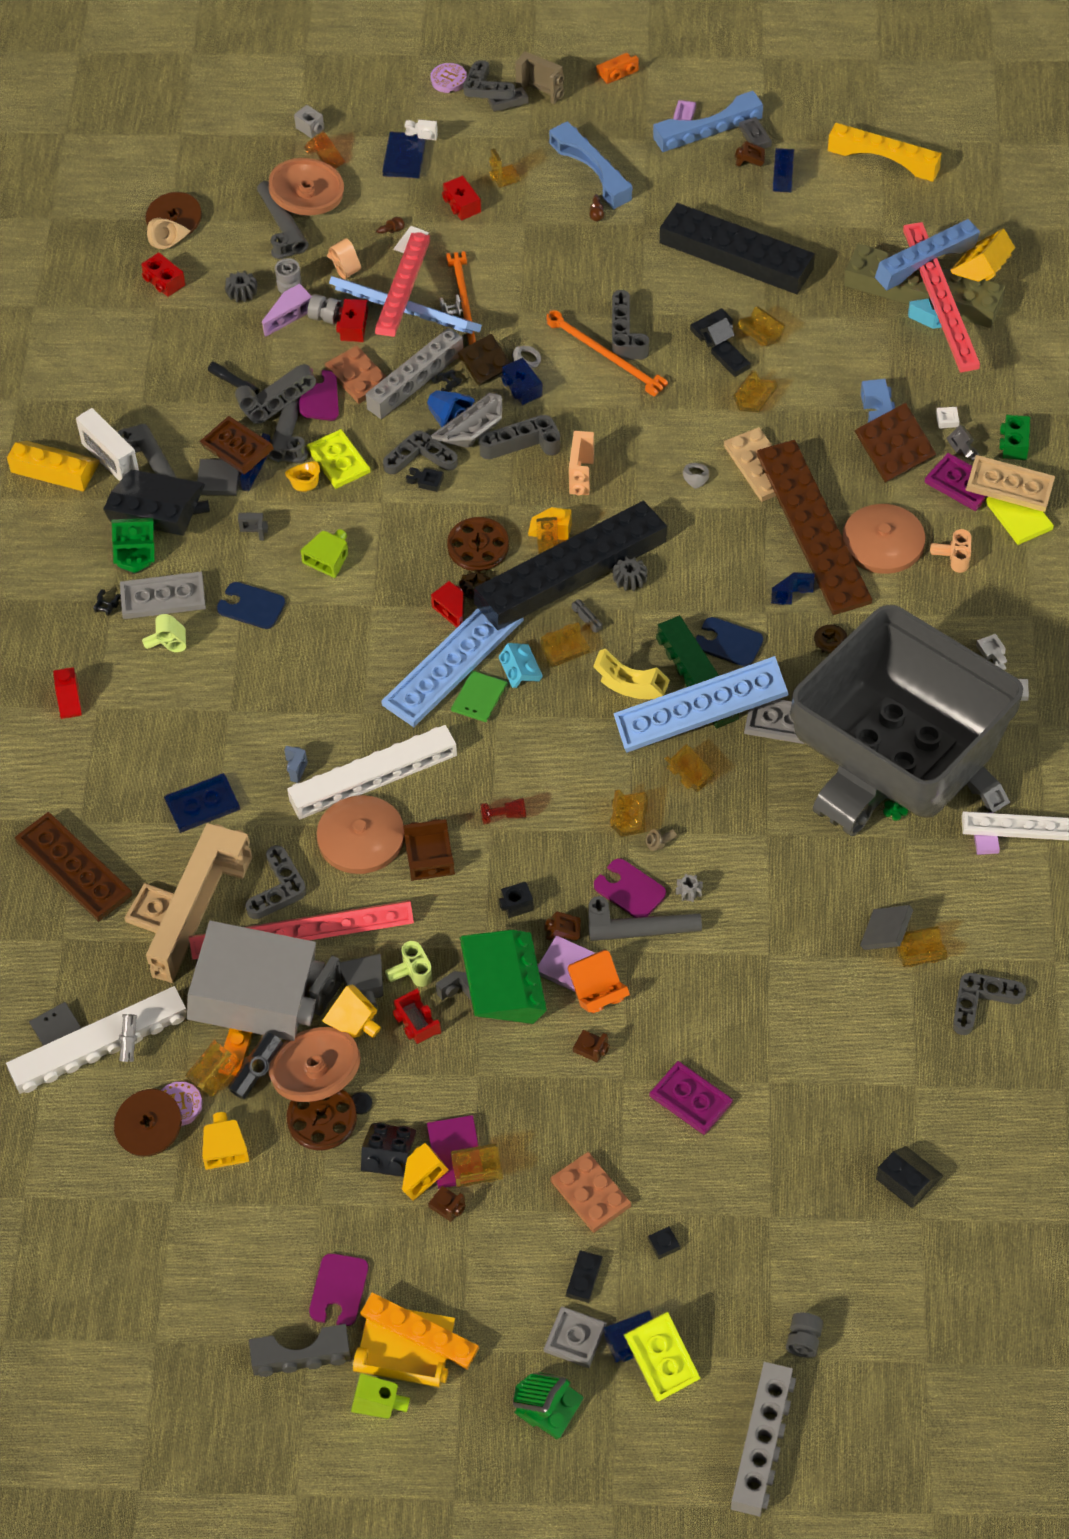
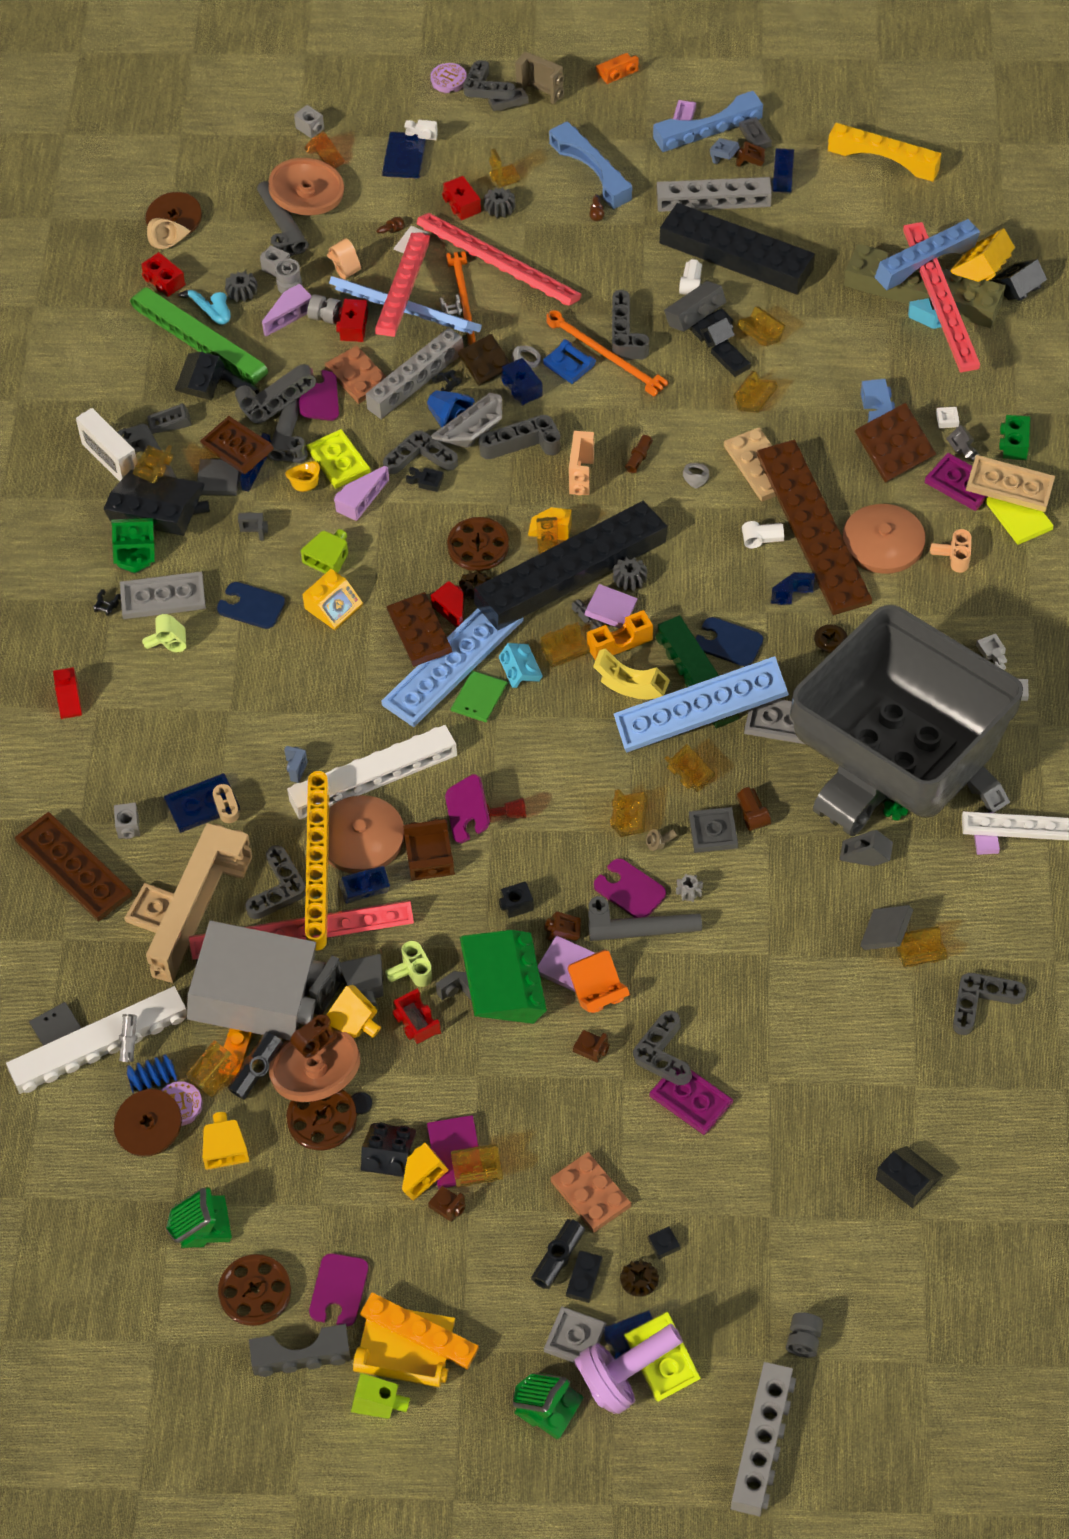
yellow slope [7,441,100,492] -> none
none -> light grey brick [114,802,140,839]
none -> blue piece [127,1054,178,1094]
none -> bright green beam [130,287,268,385]
none -> clear yellow bracket [133,445,173,483]
none -> dark grey slope [147,403,192,434]
none -> green piece [166,1187,232,1248]
none -> black slope [175,352,225,401]
none -> medium azure piece [178,290,231,325]
none -> tan beam [213,784,239,823]
none -> reddish brown wedge [218,1254,291,1326]
none -> light grey brick [260,245,290,277]
none -> reddish brown piece [290,1014,337,1058]
none -> yellow slope [303,569,363,630]
none -> yellow beam [305,771,329,951]
none -> lavender slope [334,466,389,521]
none -> clear blue brick [339,866,390,904]
none -> reddish brown plate [386,592,452,667]
none -> coral plate [417,213,581,306]
none -> magenta piece [445,774,490,843]
none -> dark grey gear [484,187,515,218]
none -> black piece [531,1219,585,1289]
none -> blue plate [543,339,596,384]
none -> lavender piece [574,1323,683,1414]
none -> lavender tile [585,584,638,628]
none -> light orange arch [587,610,653,660]
none -> dark brown gear [620,1259,659,1297]
none -> reddish brown pin [625,435,653,473]
none -> dark grey beam [633,1011,692,1085]
none -> light grey brick [657,177,772,212]
none -> dark grey brick [664,281,726,332]
none -> white piece [679,259,702,295]
none -> dark grey plate [688,807,738,853]
none -> sand blue bracket [710,138,739,164]
none -> reddish brown piece [737,787,771,831]
none -> white piece [742,521,784,549]
none -> dark grey slope [840,829,893,866]
none -> slope [989,259,1047,301]

